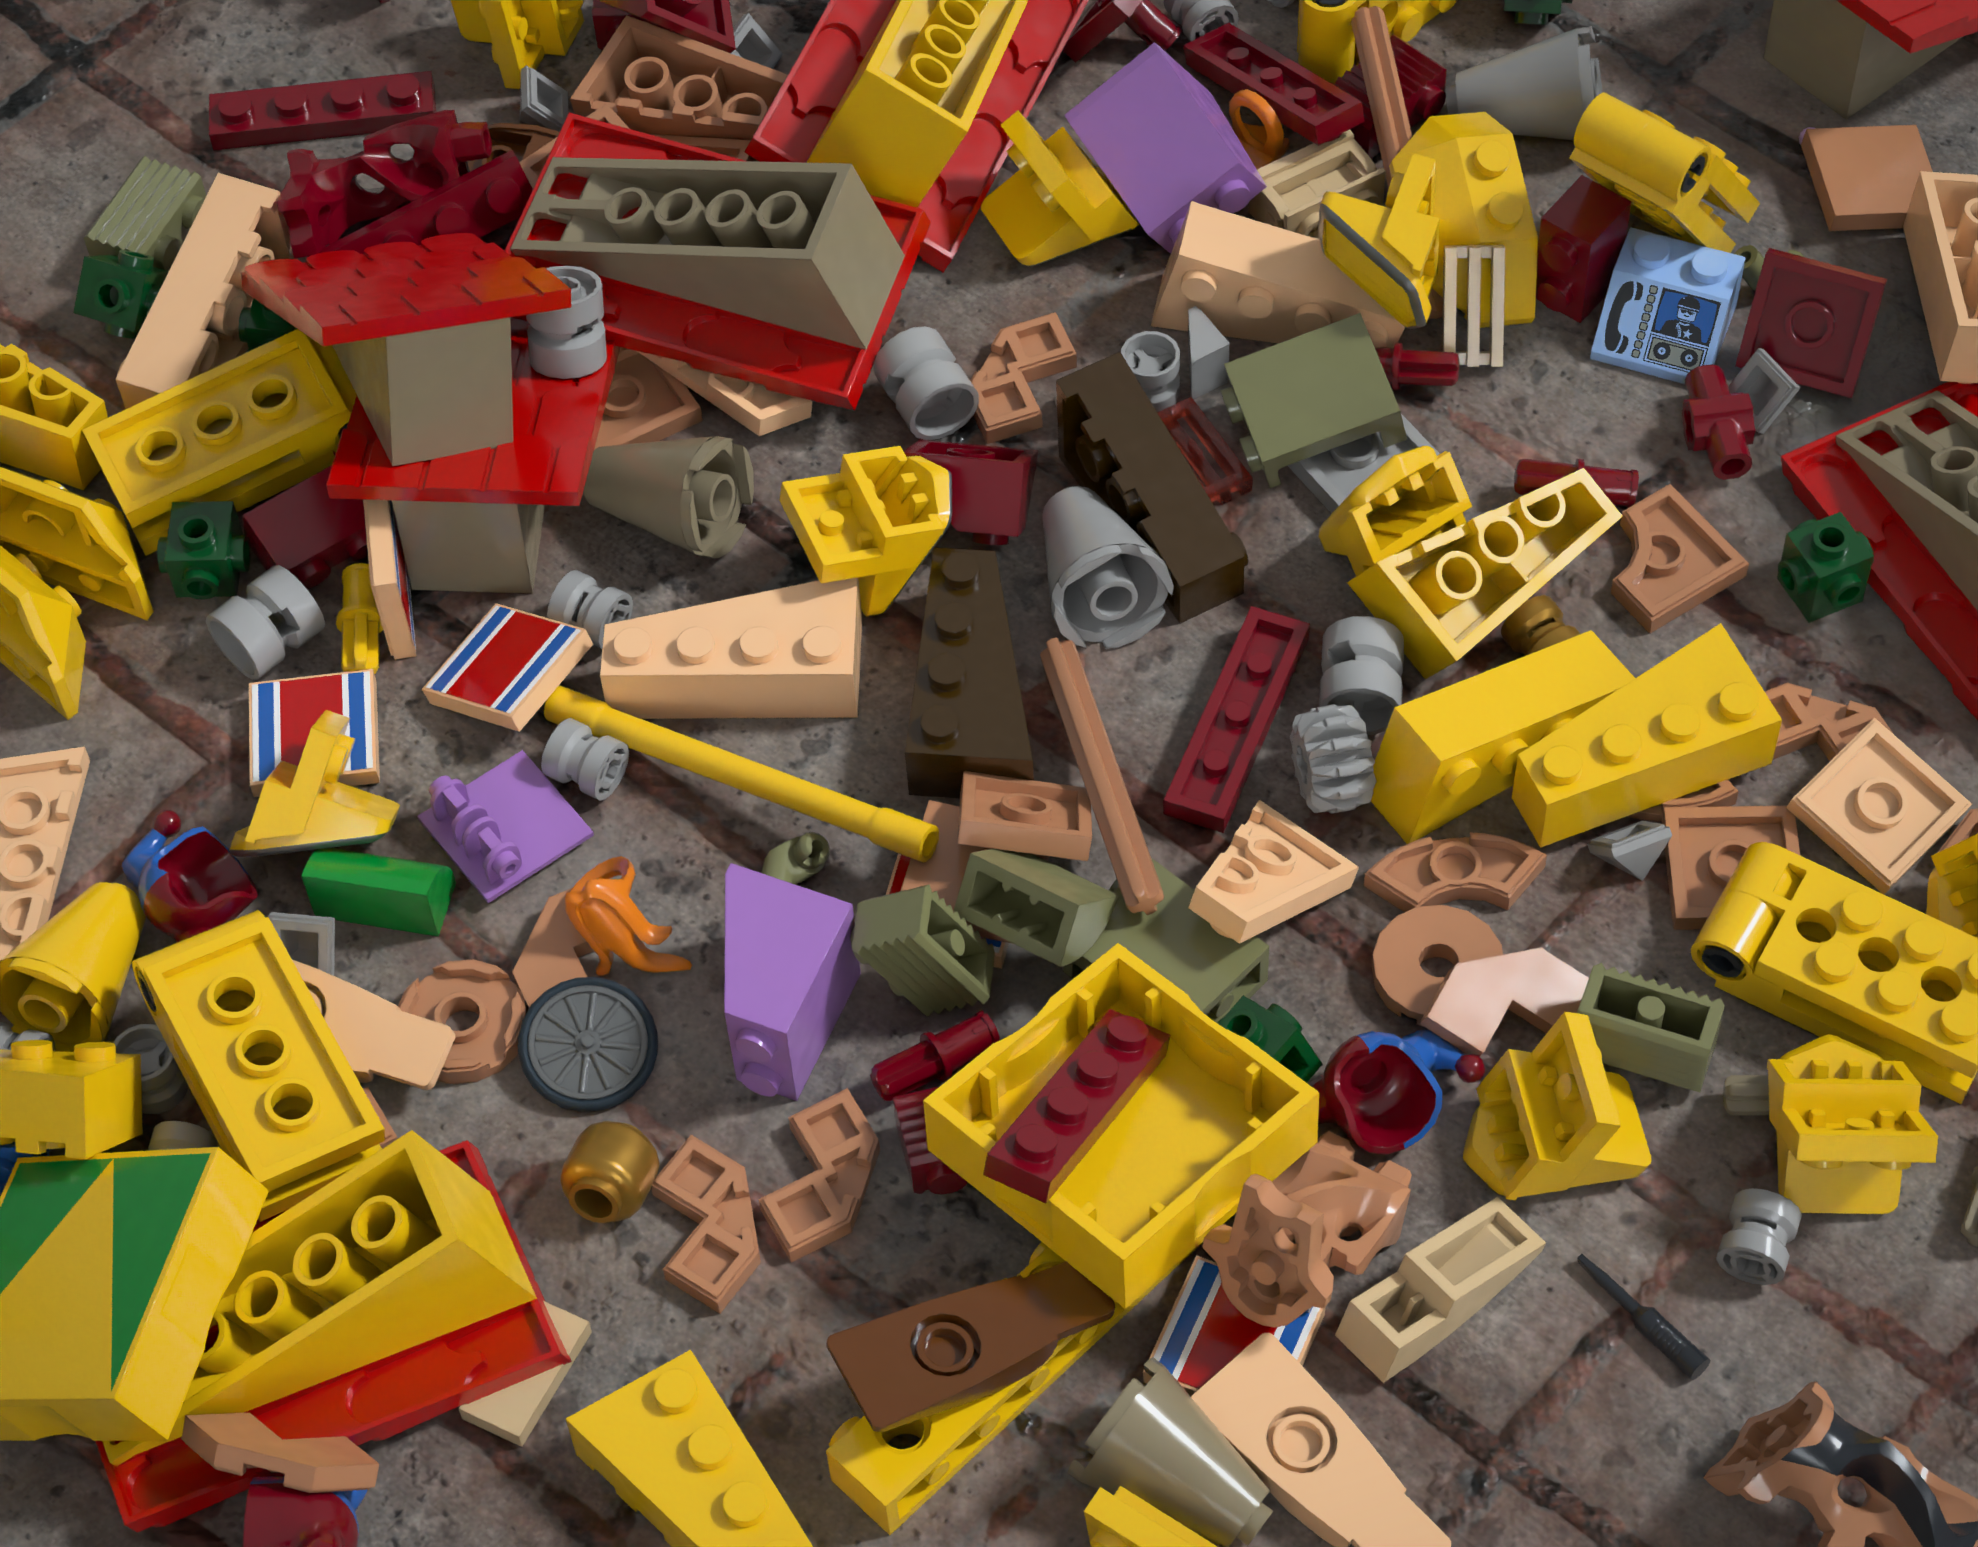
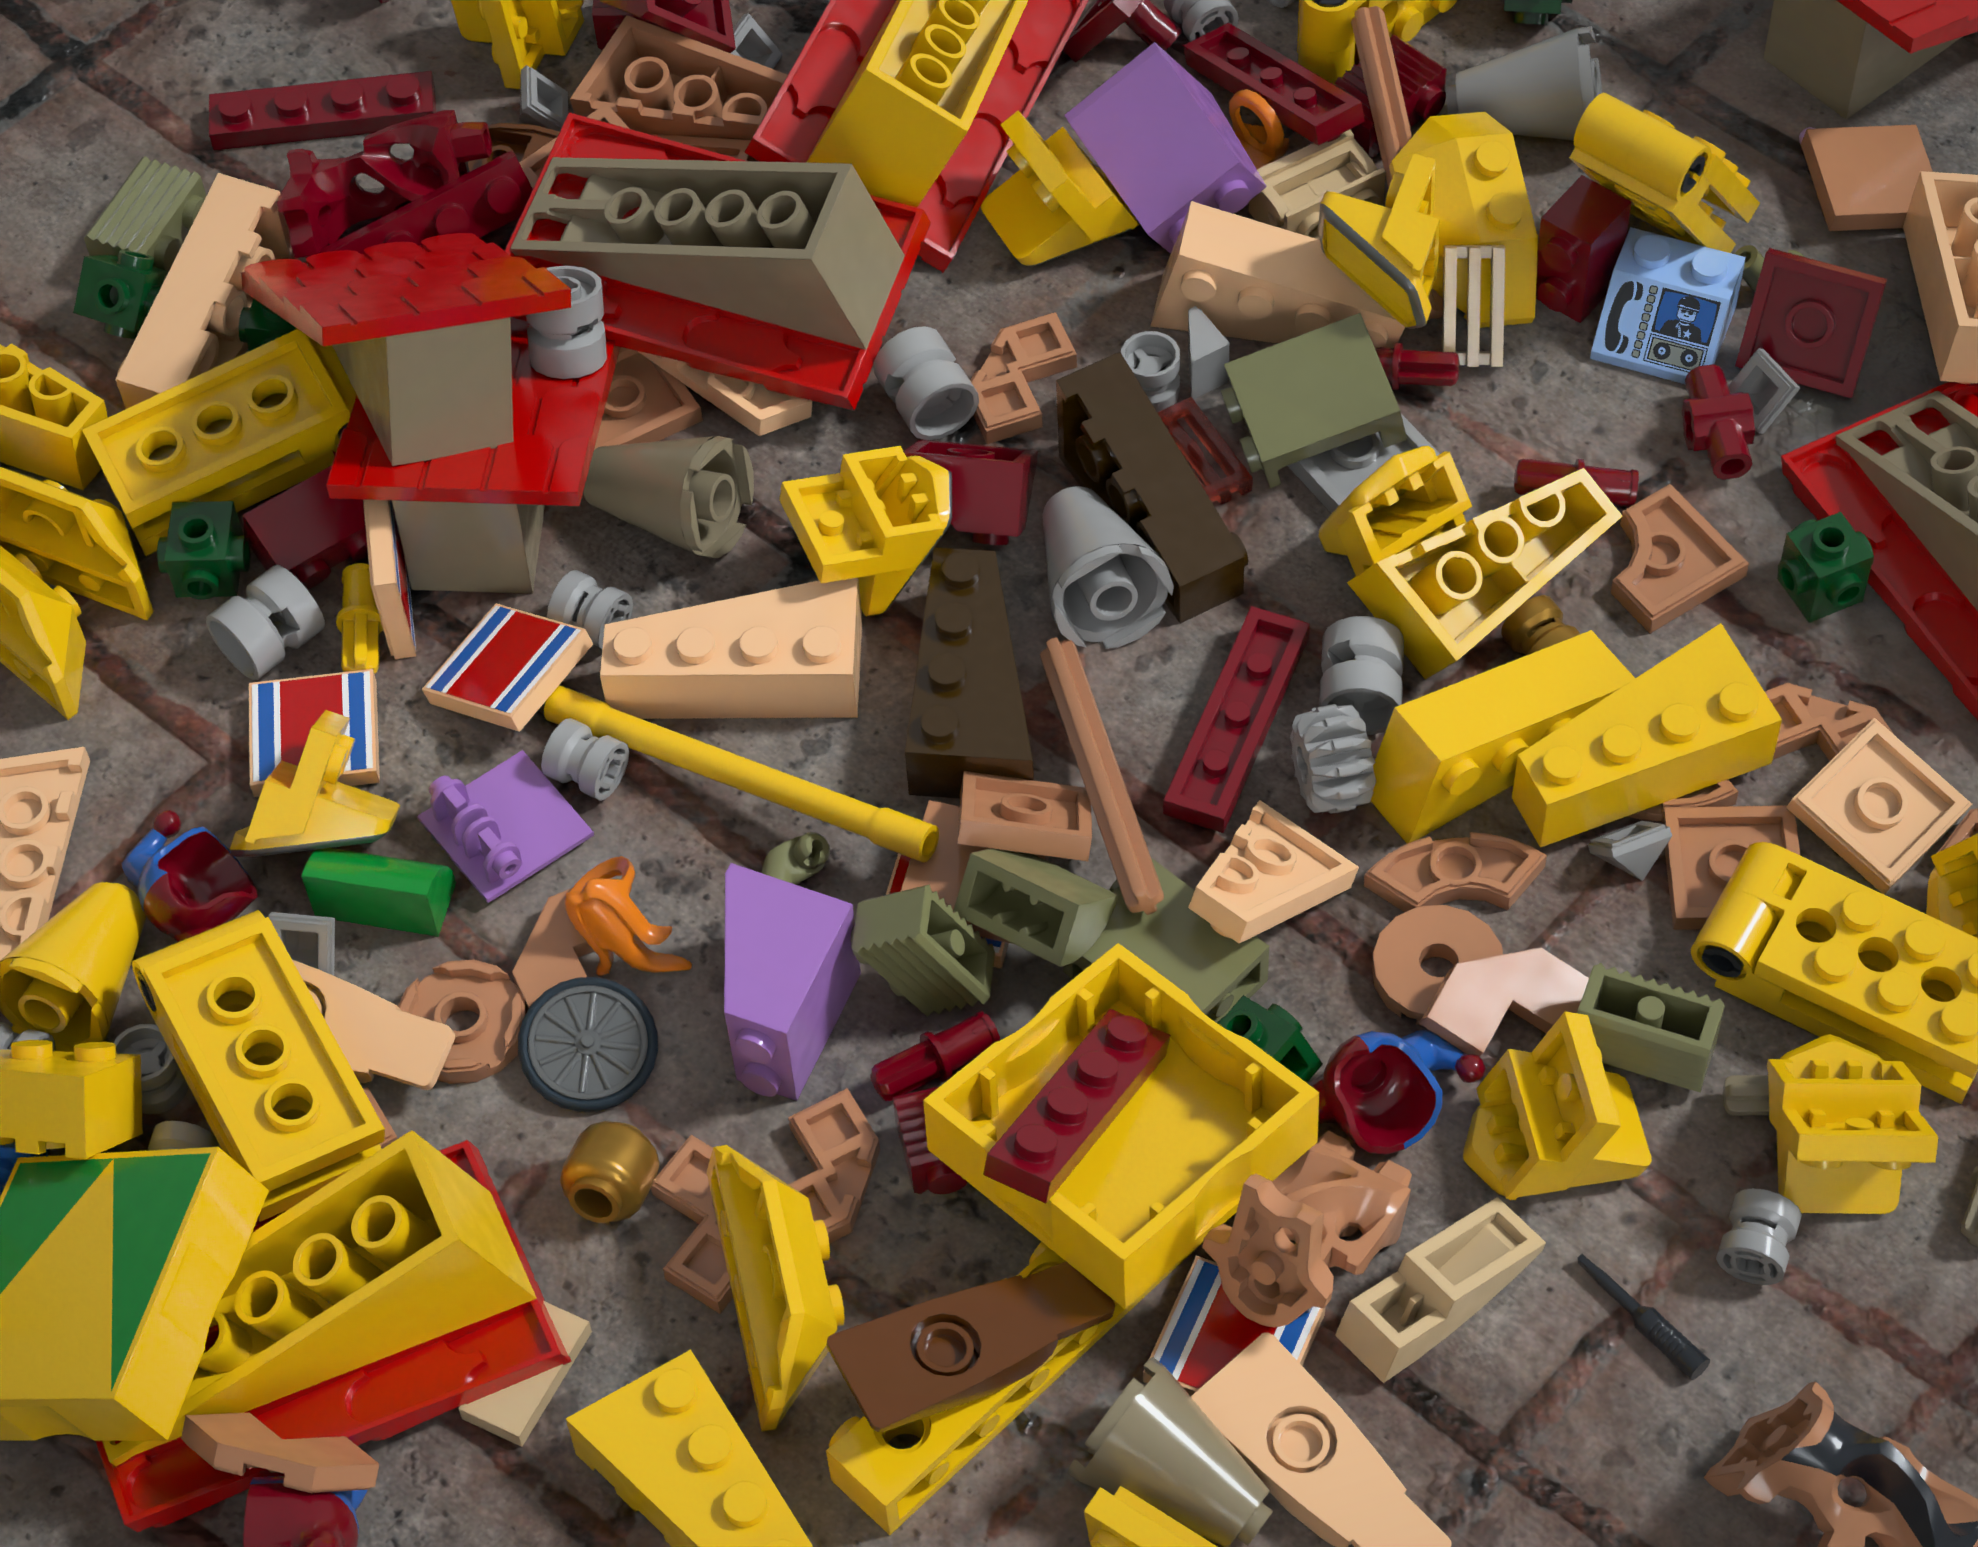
none -> yellow wedge [707,1145,845,1432]

